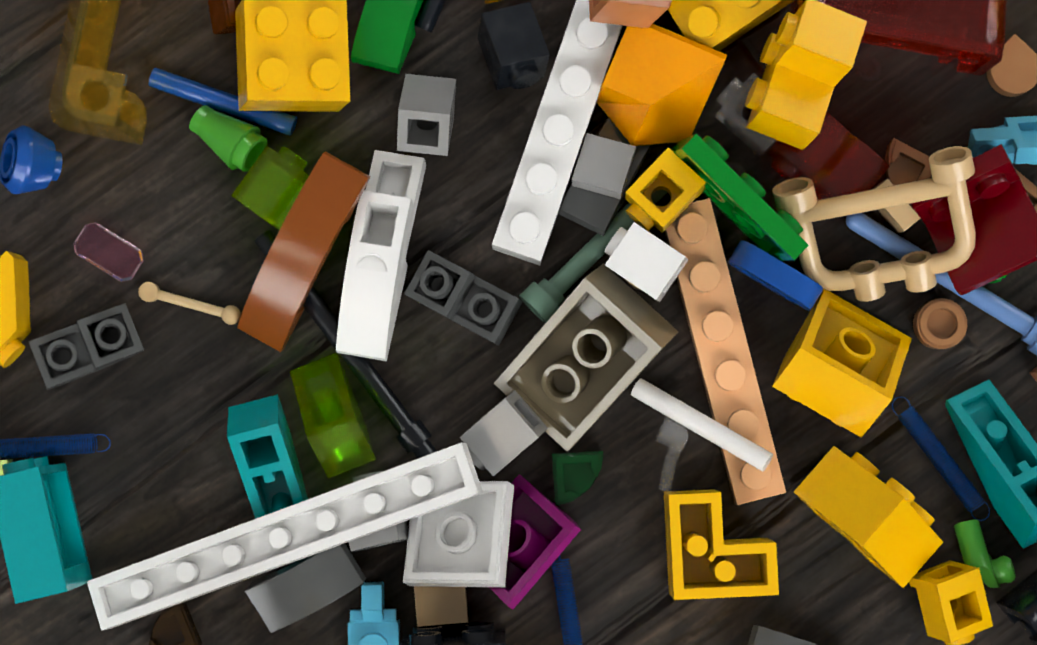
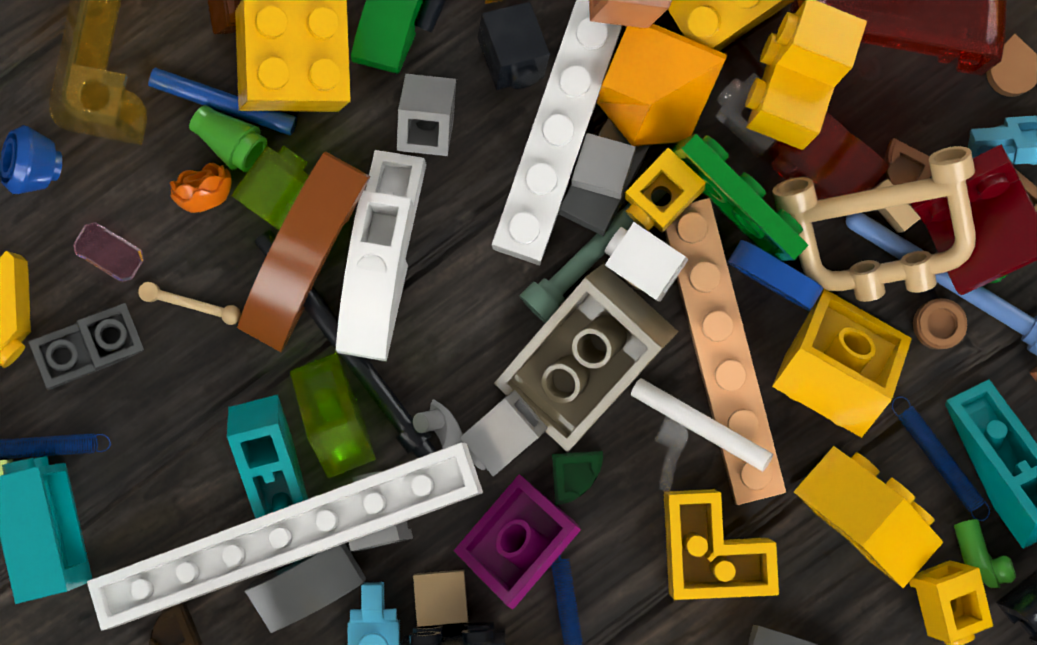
white tile [403,481,514,588] -> none
dark grey slope [404,250,523,346] -> none
none -> orange plate [170,163,232,213]
none -> light grey bar [413,399,464,449]

